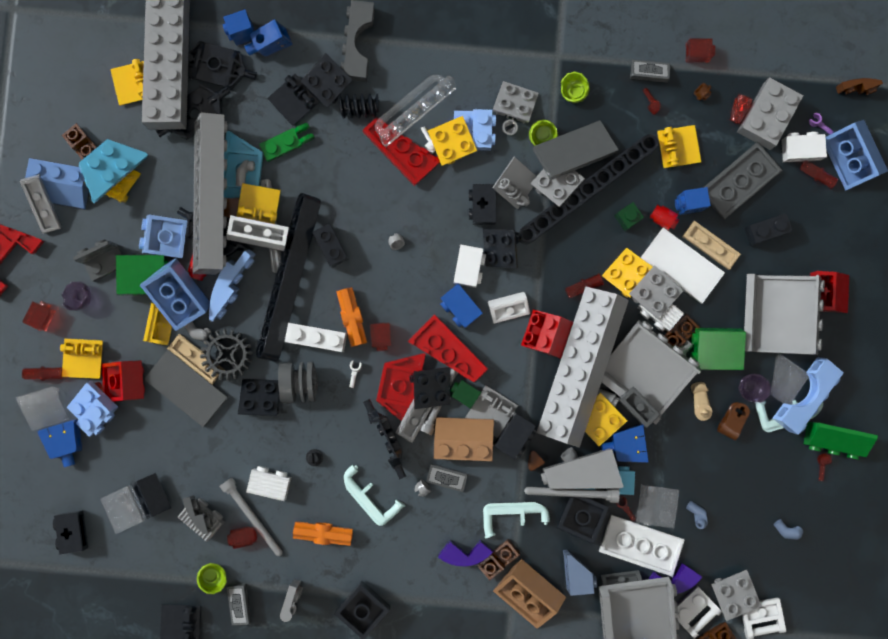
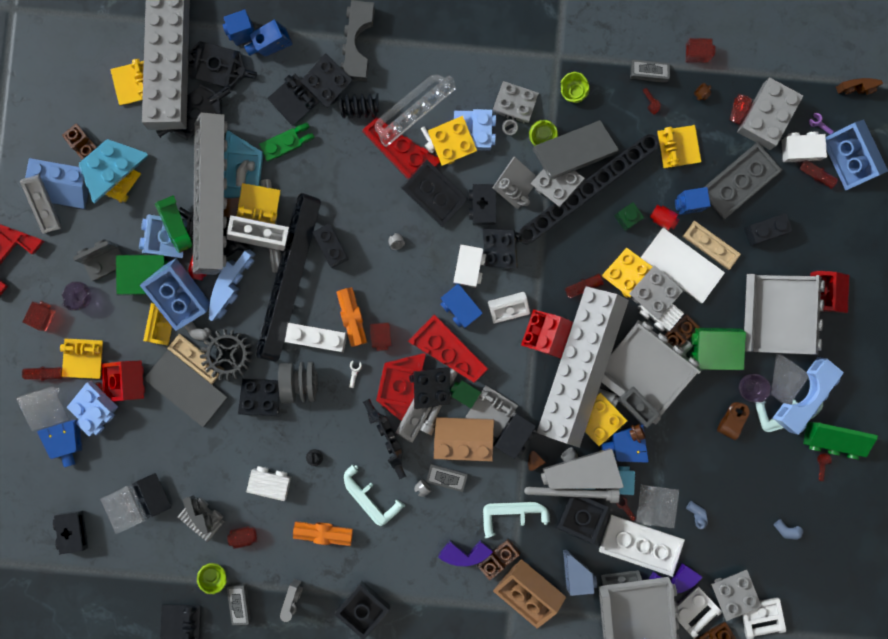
light grey piece [219,477,283,556] -> none
tan piece [691,382,712,421] -> none
none -> green leg [155,195,192,253]
none -> black plate [400,159,468,227]
none -> reddish brown plate [629,424,646,443]

